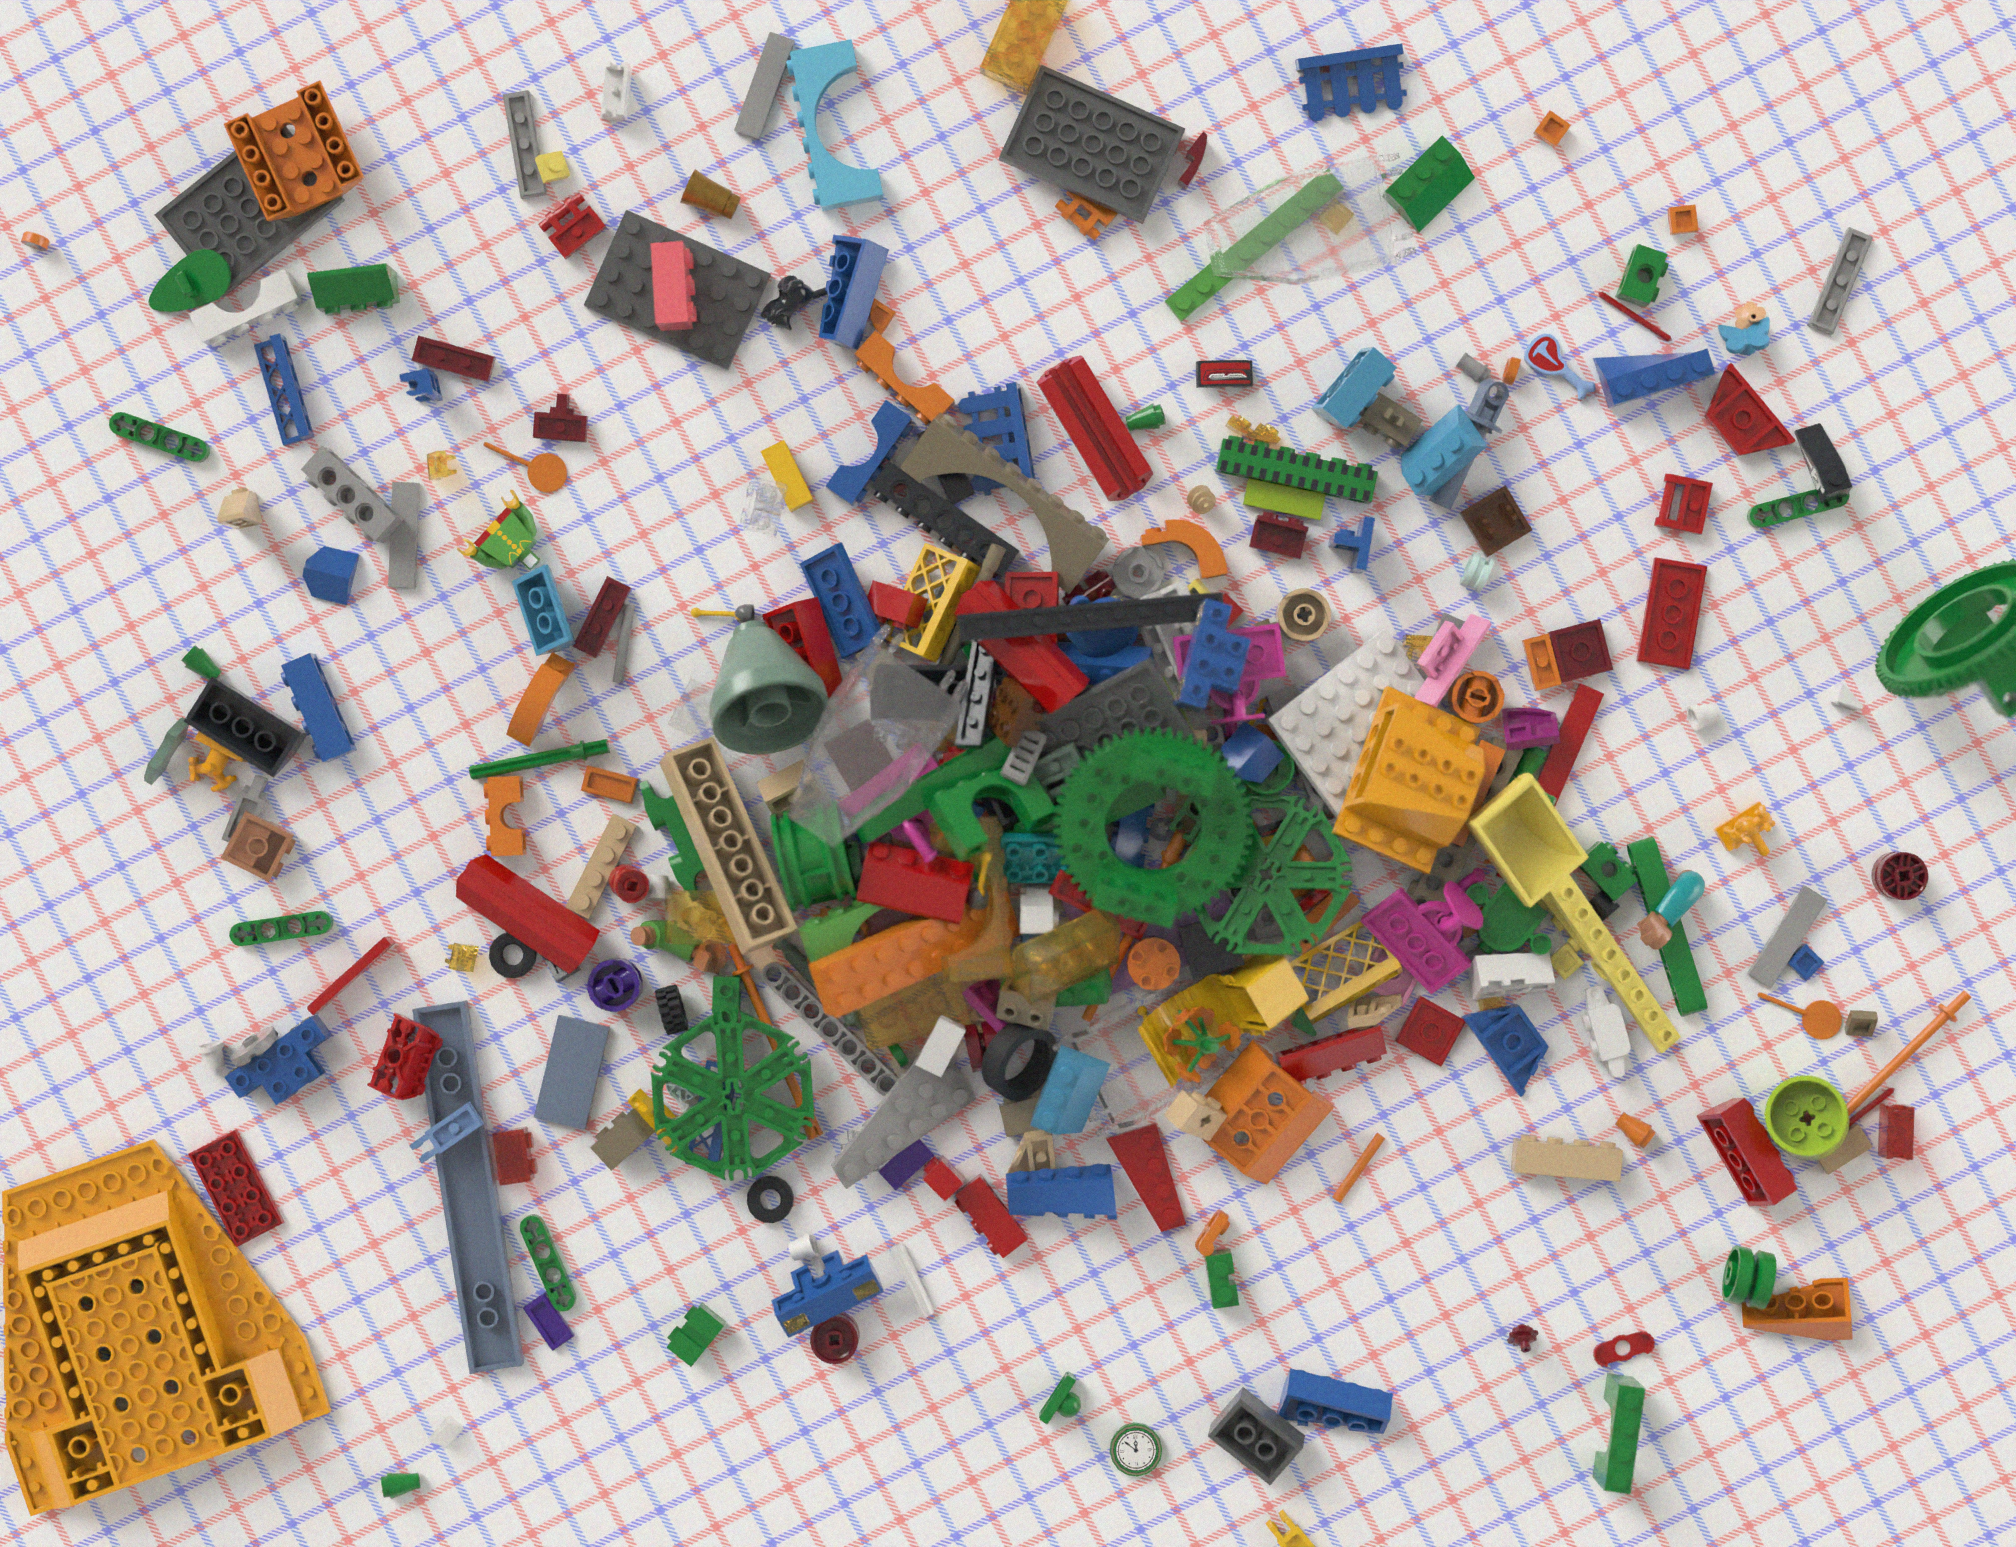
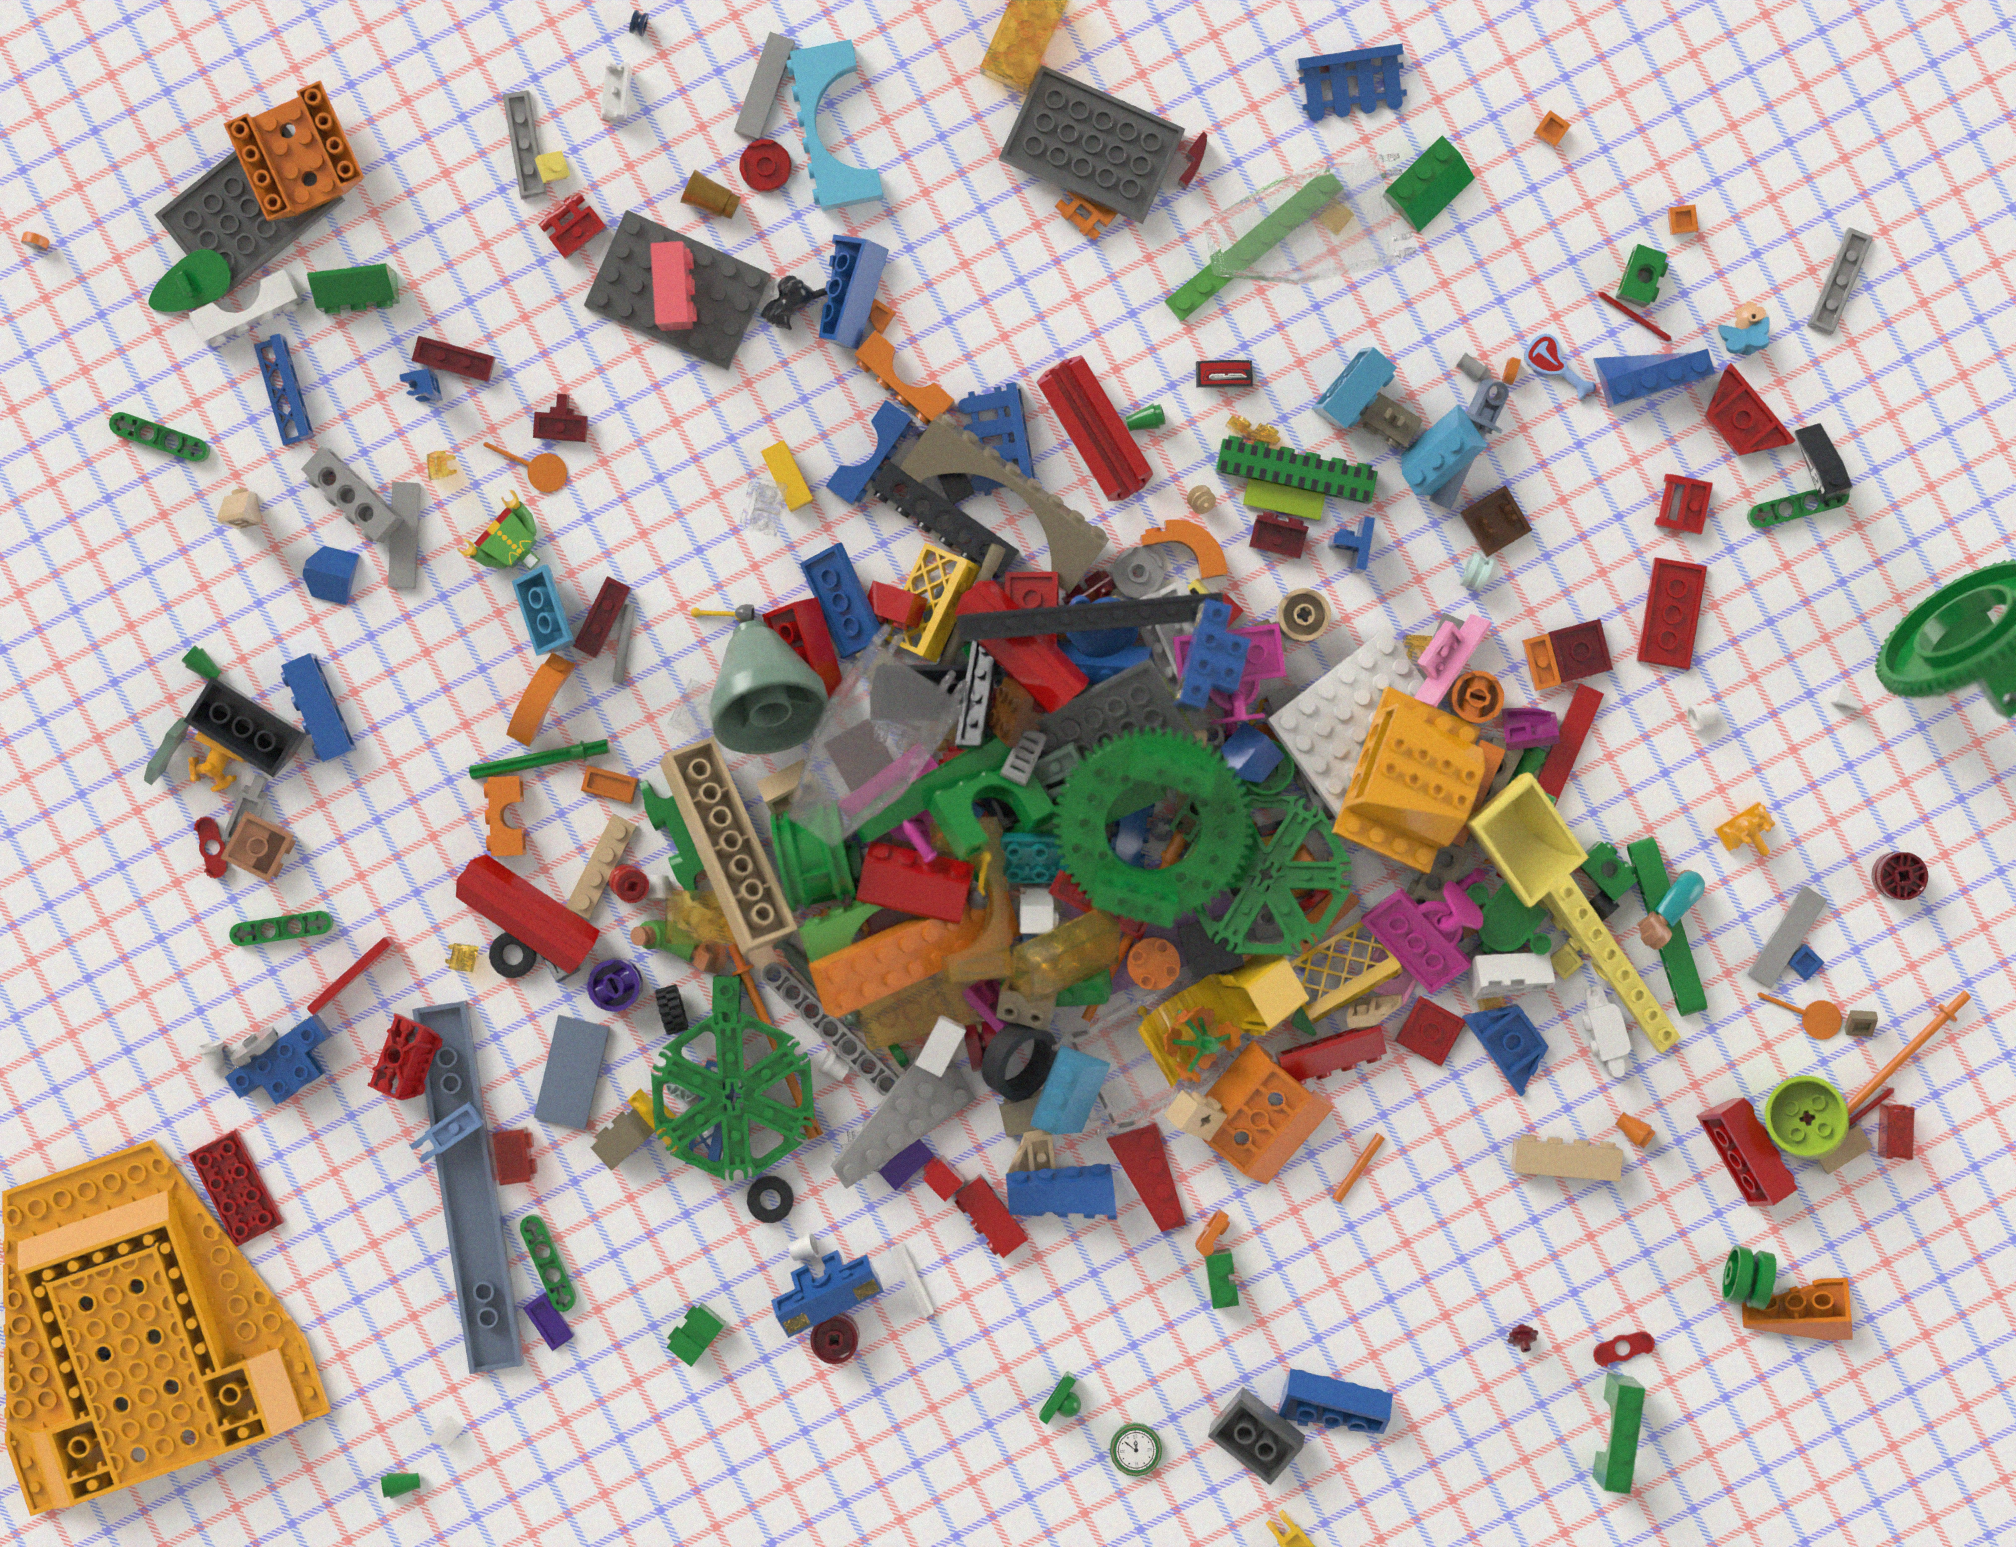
none -> red piece [194,816,228,879]
none -> dark blue bush [629,10,649,37]
none -> red tile [739,139,792,193]
none -> white piece [818,1049,850,1081]

